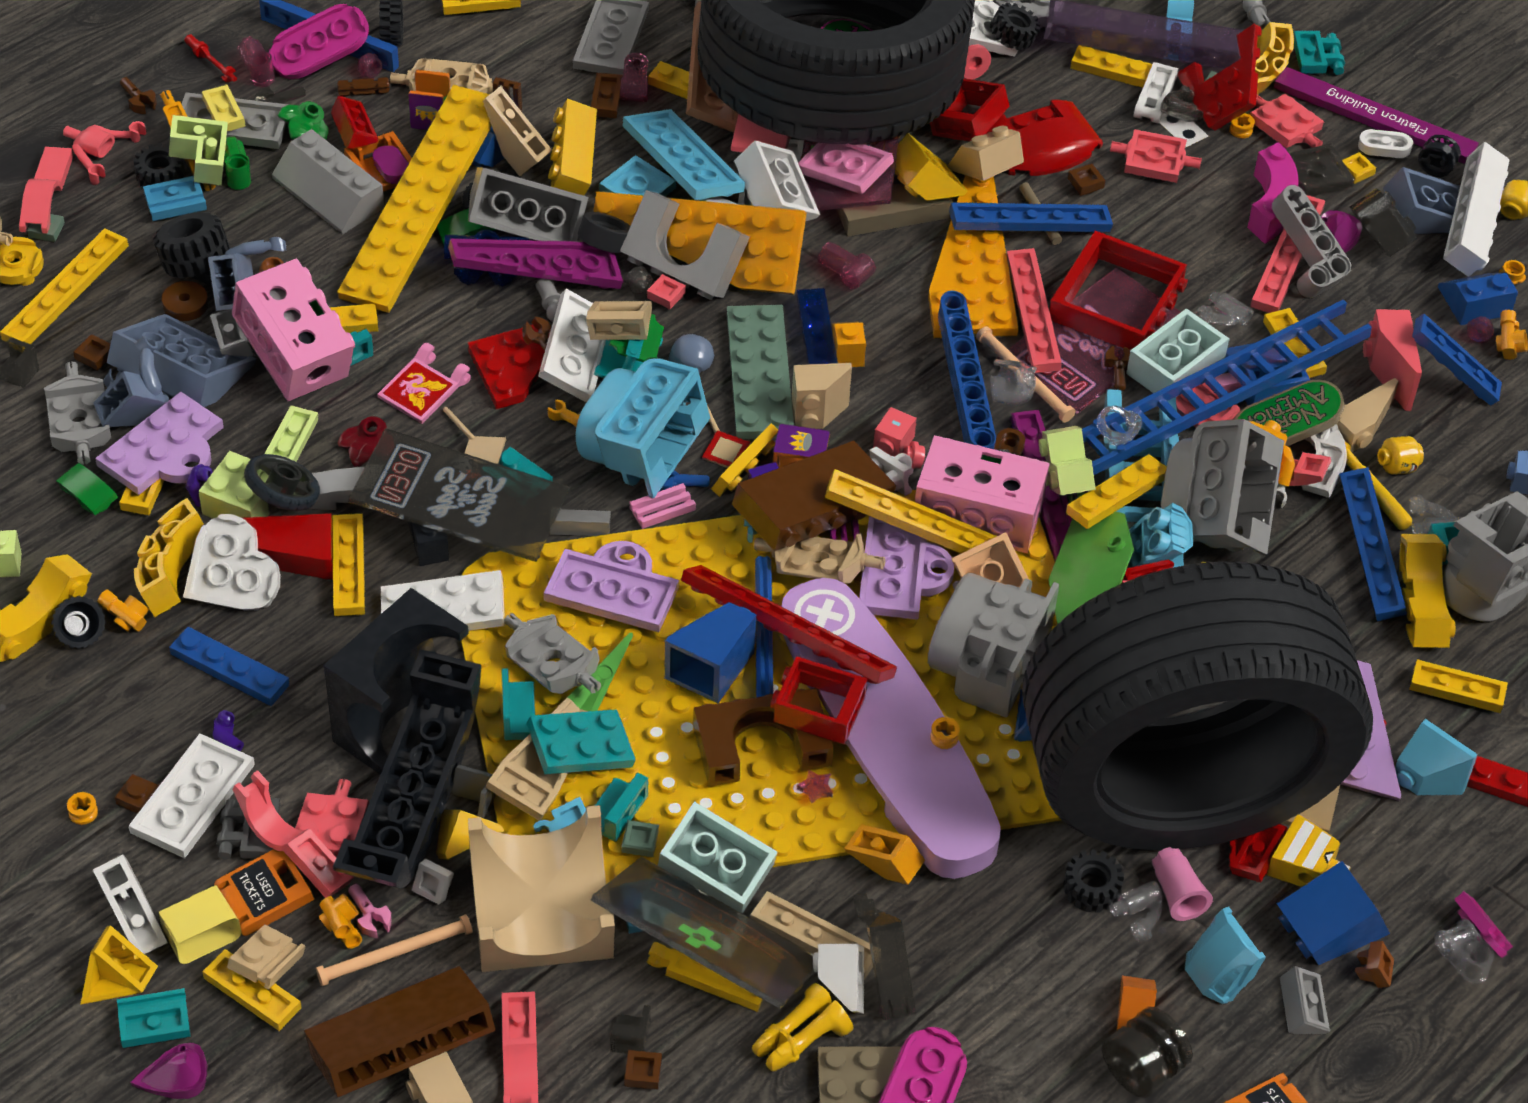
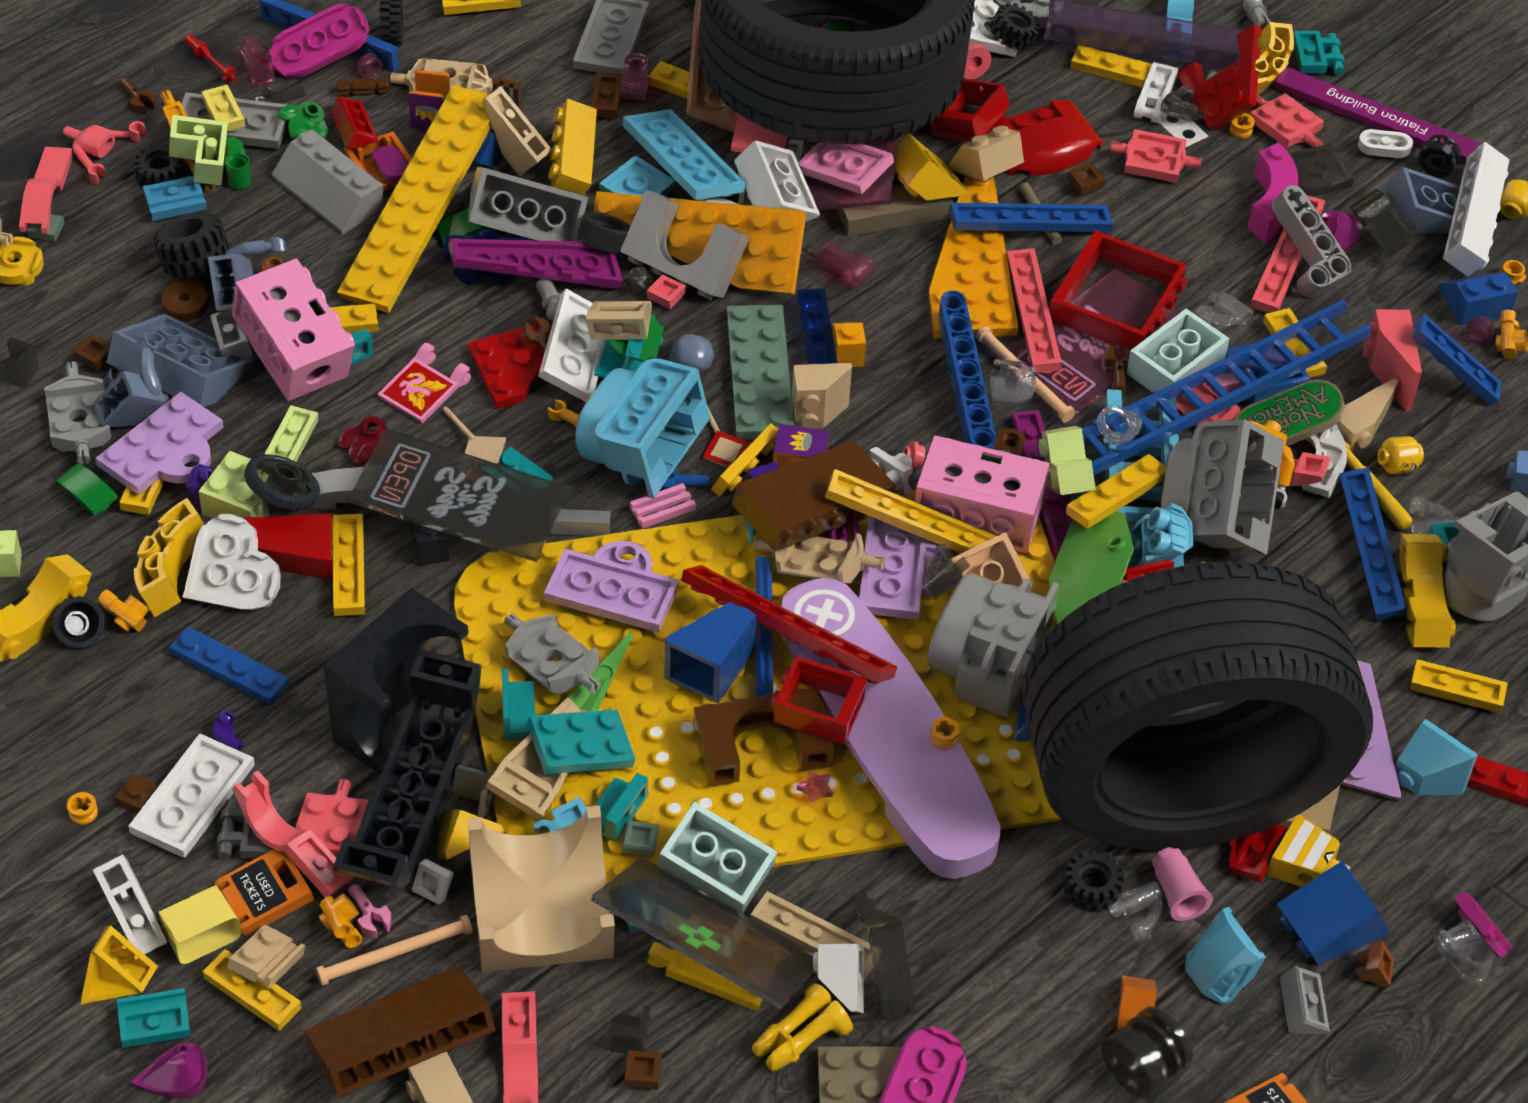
yellow plate [0,228,128,351] -> none
white plate [381,570,505,631] -> none
light orange slope [844,824,925,885] -> none
coral brick [873,407,917,457] -> none
yellow tile [1338,152,1376,184] -> none
none -> clear smoke plant [922,544,970,600]

